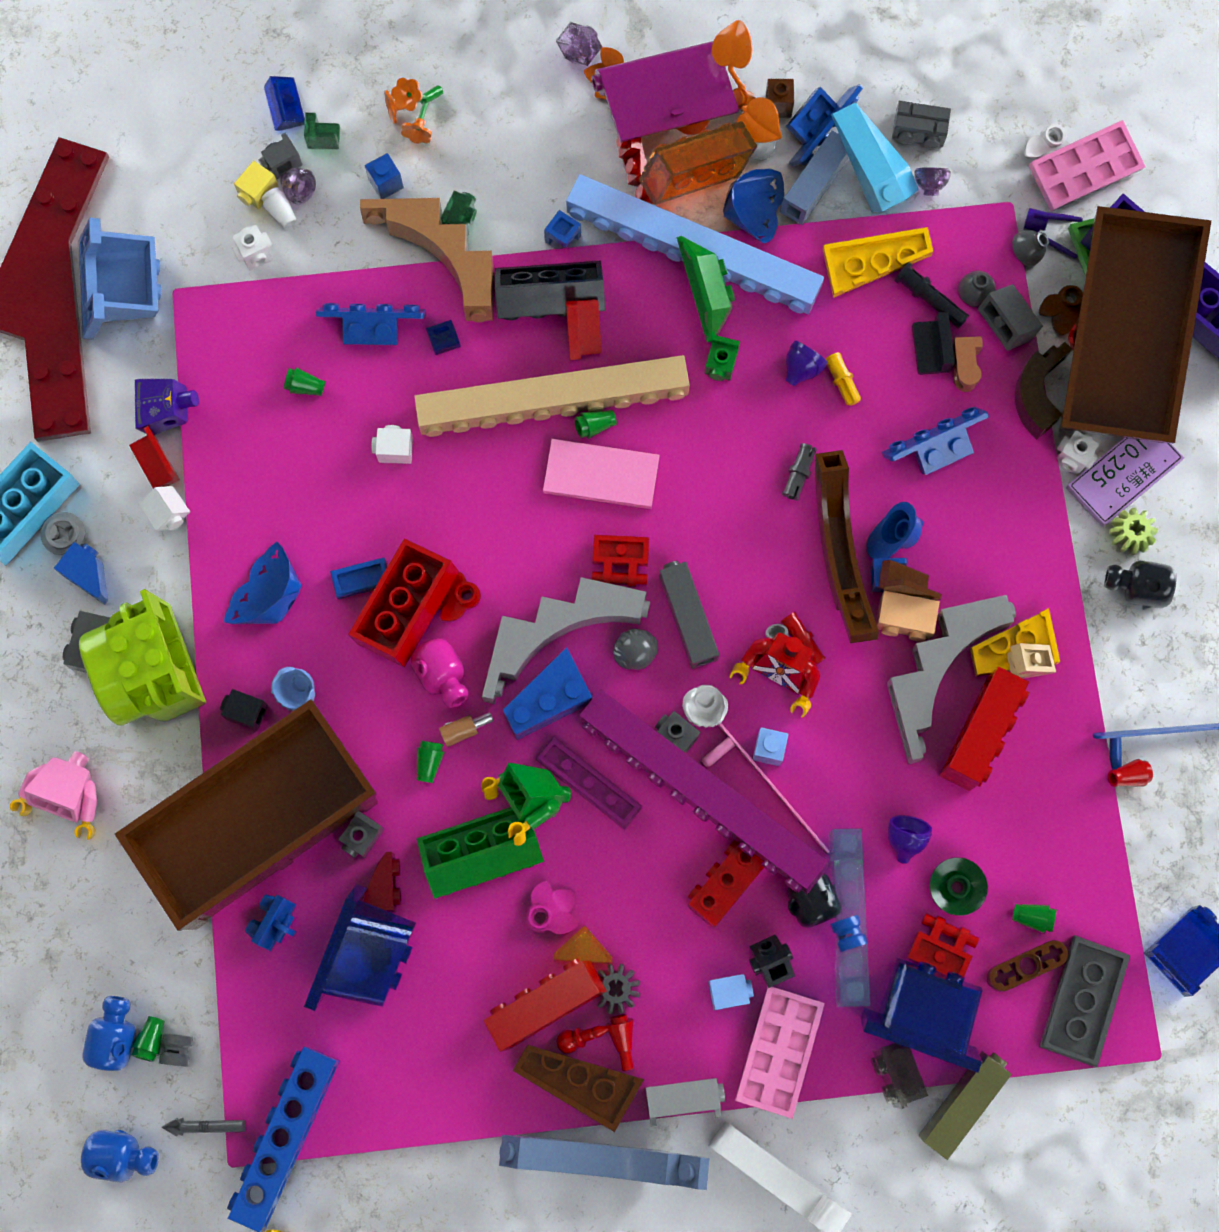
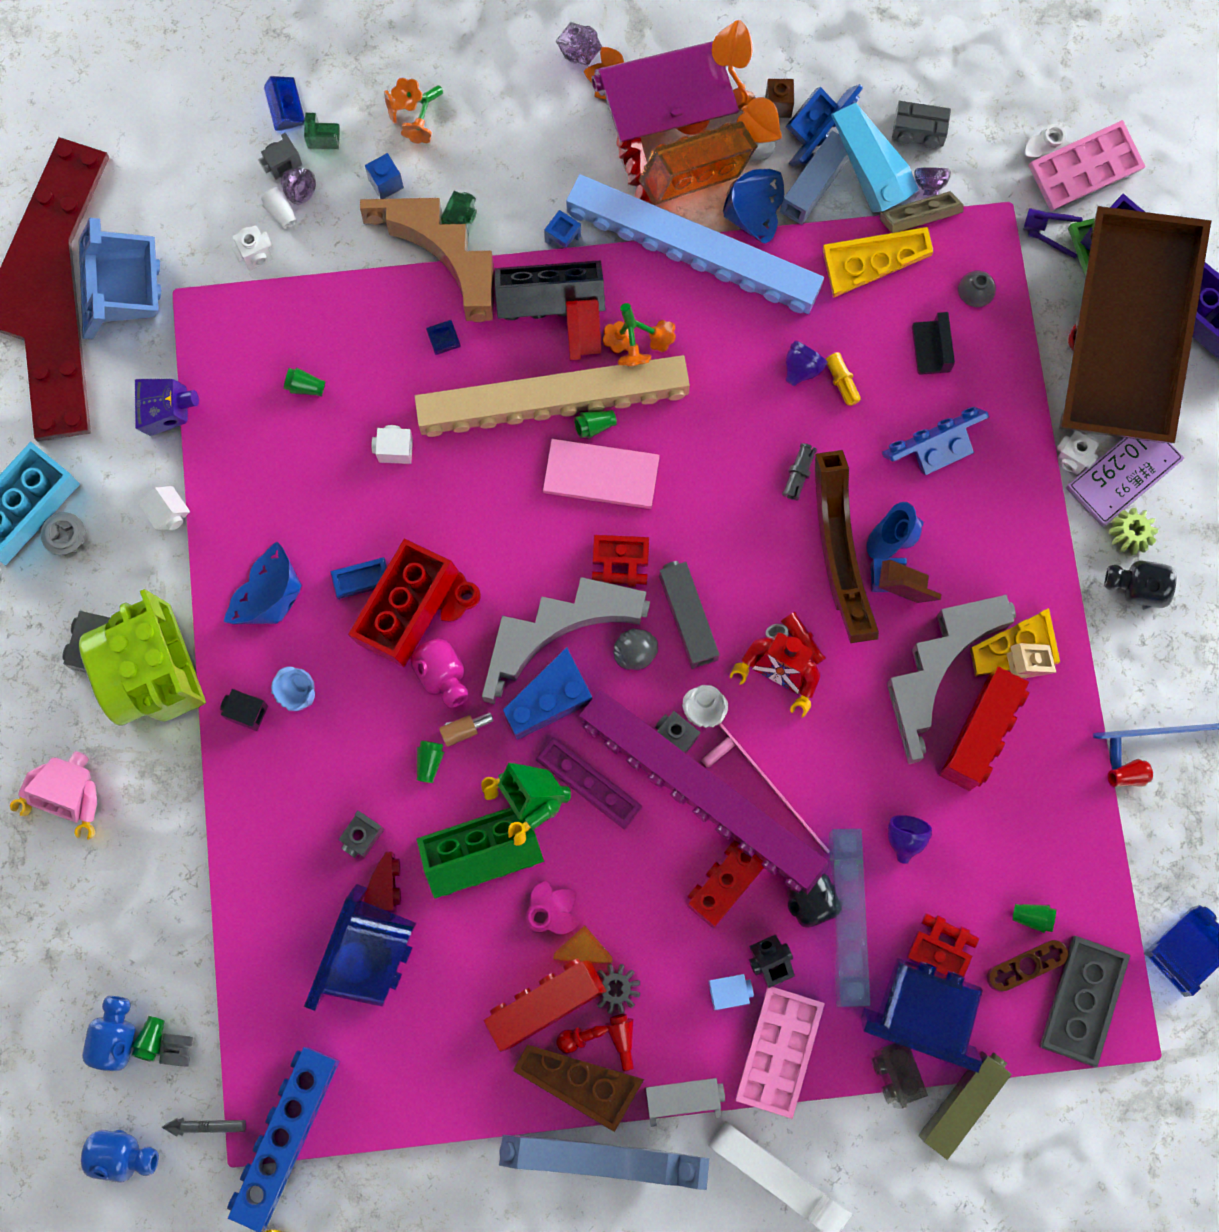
blue slope [54,542,108,605] -> none
reddish brown piece [115,699,378,931] -> none
red panel [129,426,180,489] -> none
light yellow brick [234,160,279,209] -> none
blue hips [245,894,296,951] -> none
blue bracket [316,303,426,345] -> none
green wedge [676,236,735,343] -> none
green brick [704,335,740,381] -> none
light blue brick [752,727,789,766] -> none
blue wheel [830,915,868,953] -> none
light nougat brick [876,590,940,642] -> none
black pin [894,262,970,329] -> none
dark green dish [929,857,988,916] -> none
nougat leg [952,336,983,392] -> none
dark grey brick [978,284,1043,351] -> none
dark grey brick [1012,230,1049,267] -> none
dark brown arch [1015,342,1072,440] -> none
reddish brown plate [1039,285,1083,336] -> none
none -> orange plant [602,303,676,366]
none -> dark tan tile [880,191,964,233]

